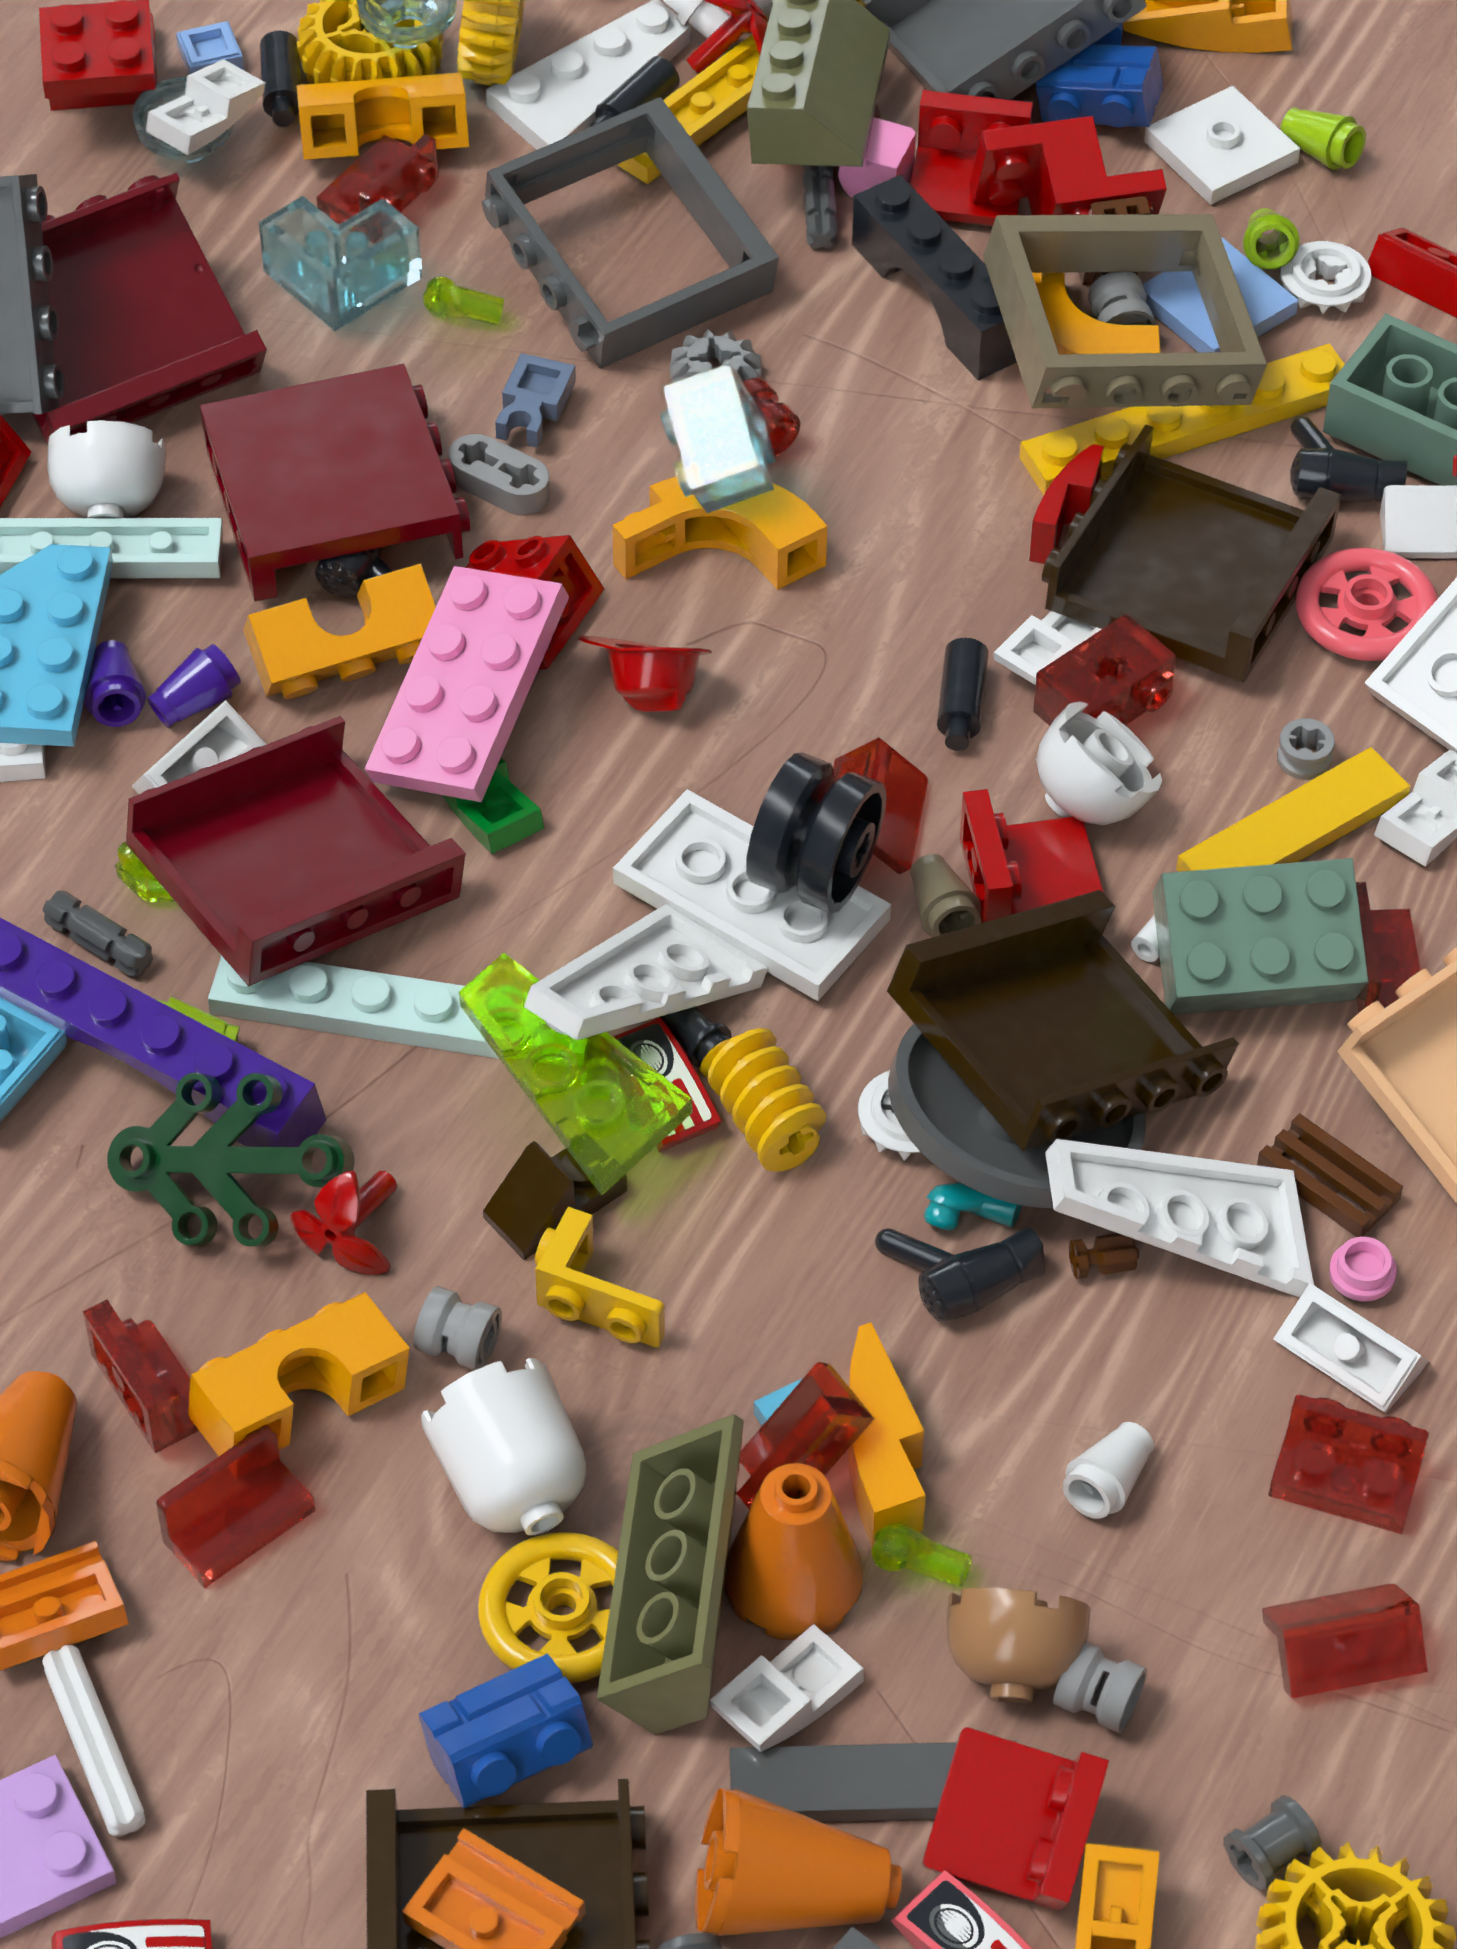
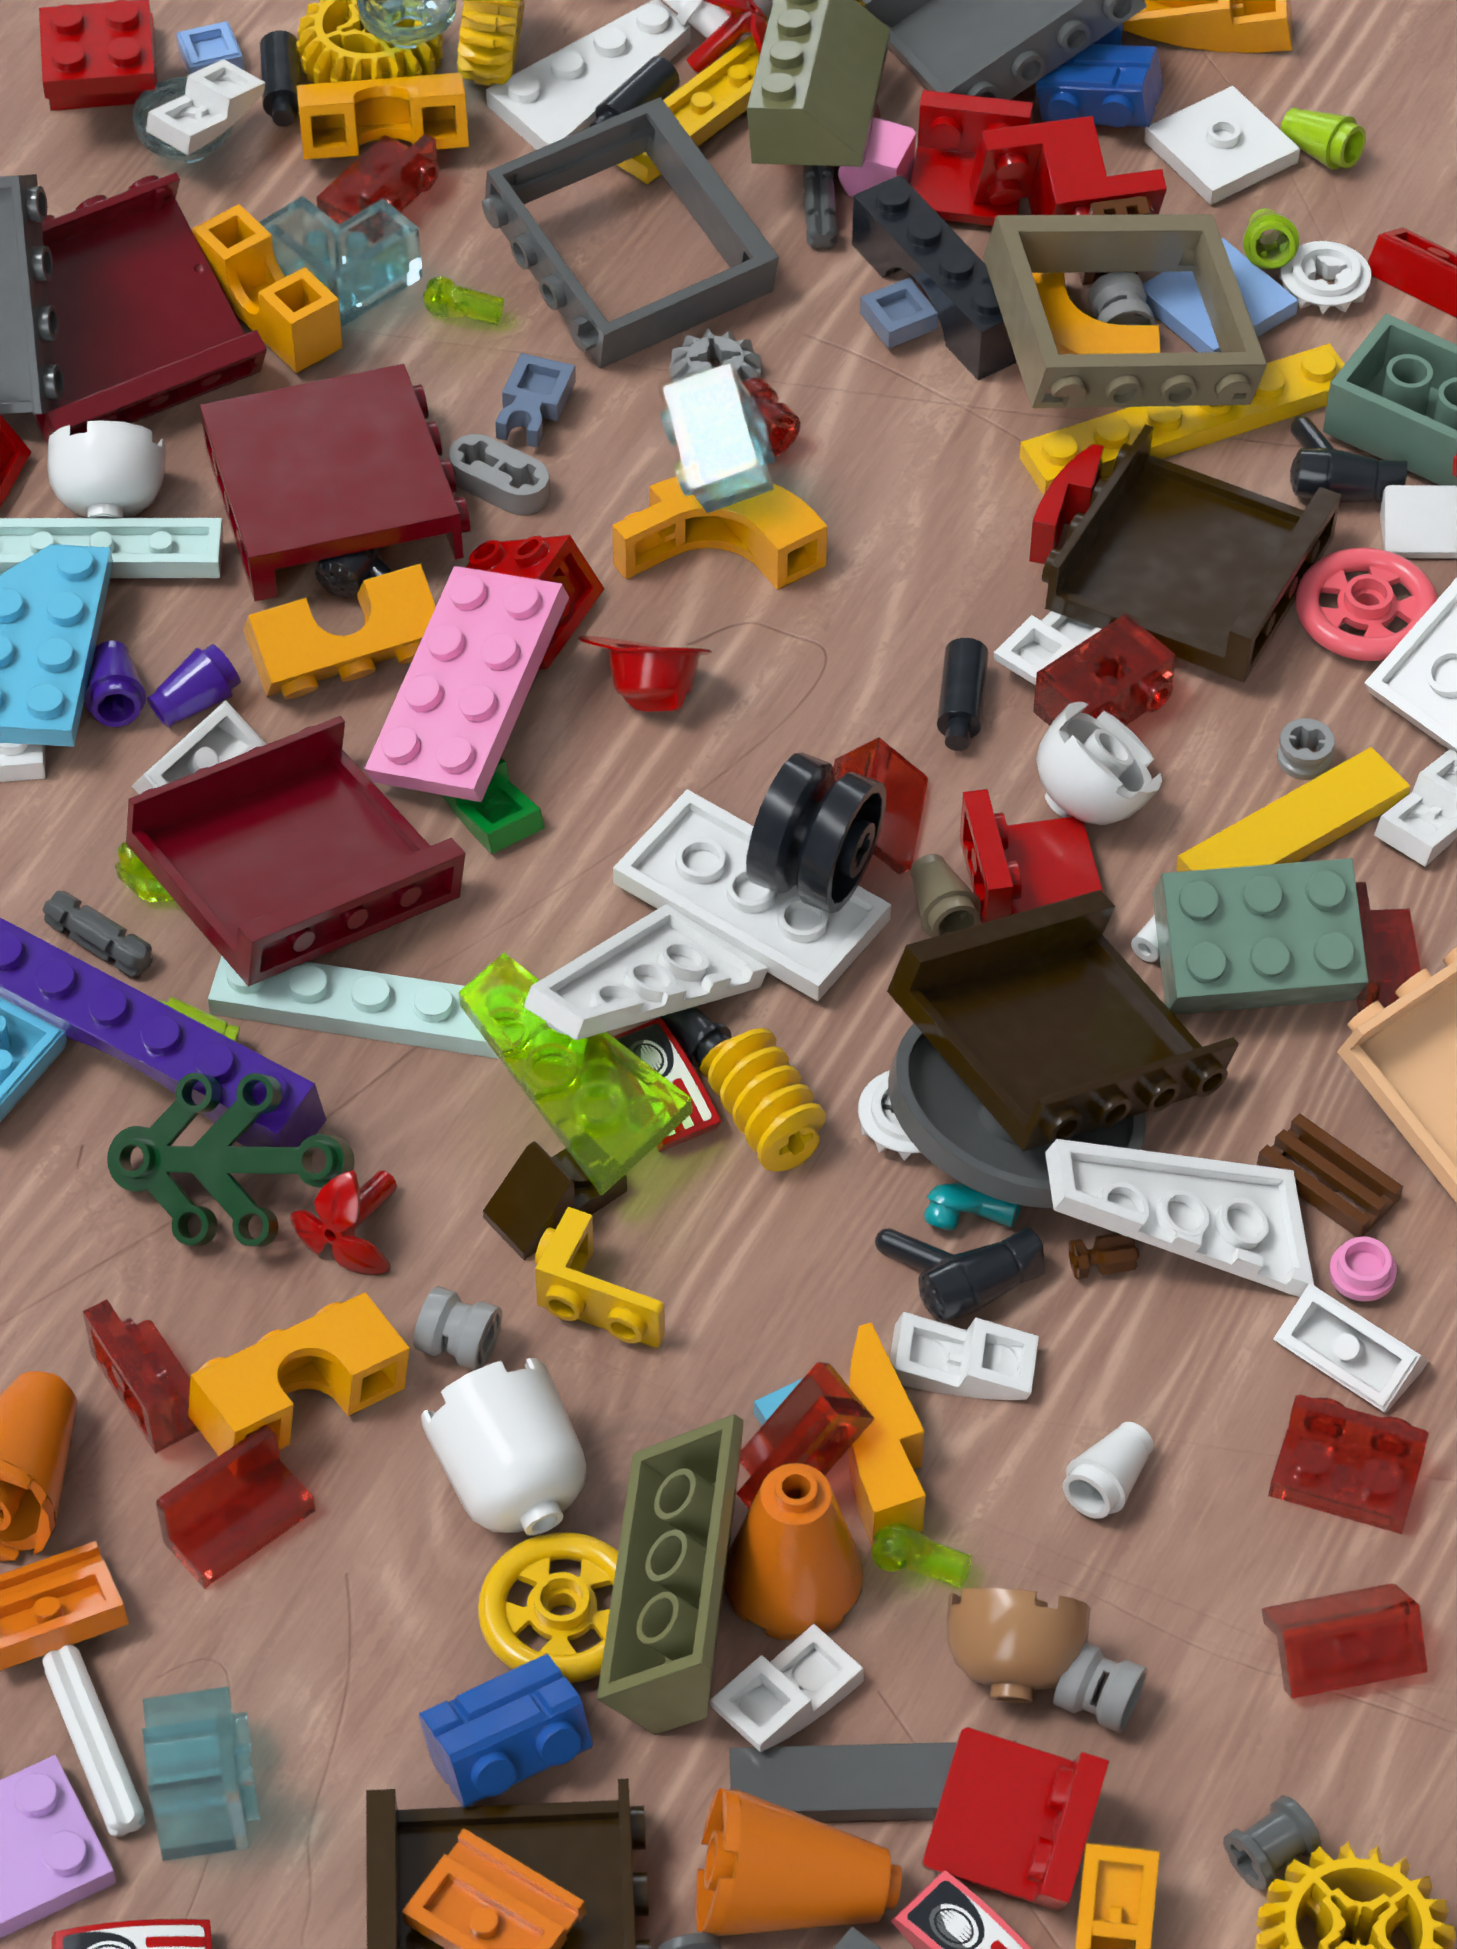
none -> clear light blue brick [142,1686,260,1861]
none -> light orange arch [192,204,343,373]
none -> sand blue plate [860,278,938,349]
none -> white slope [890,1312,1039,1400]

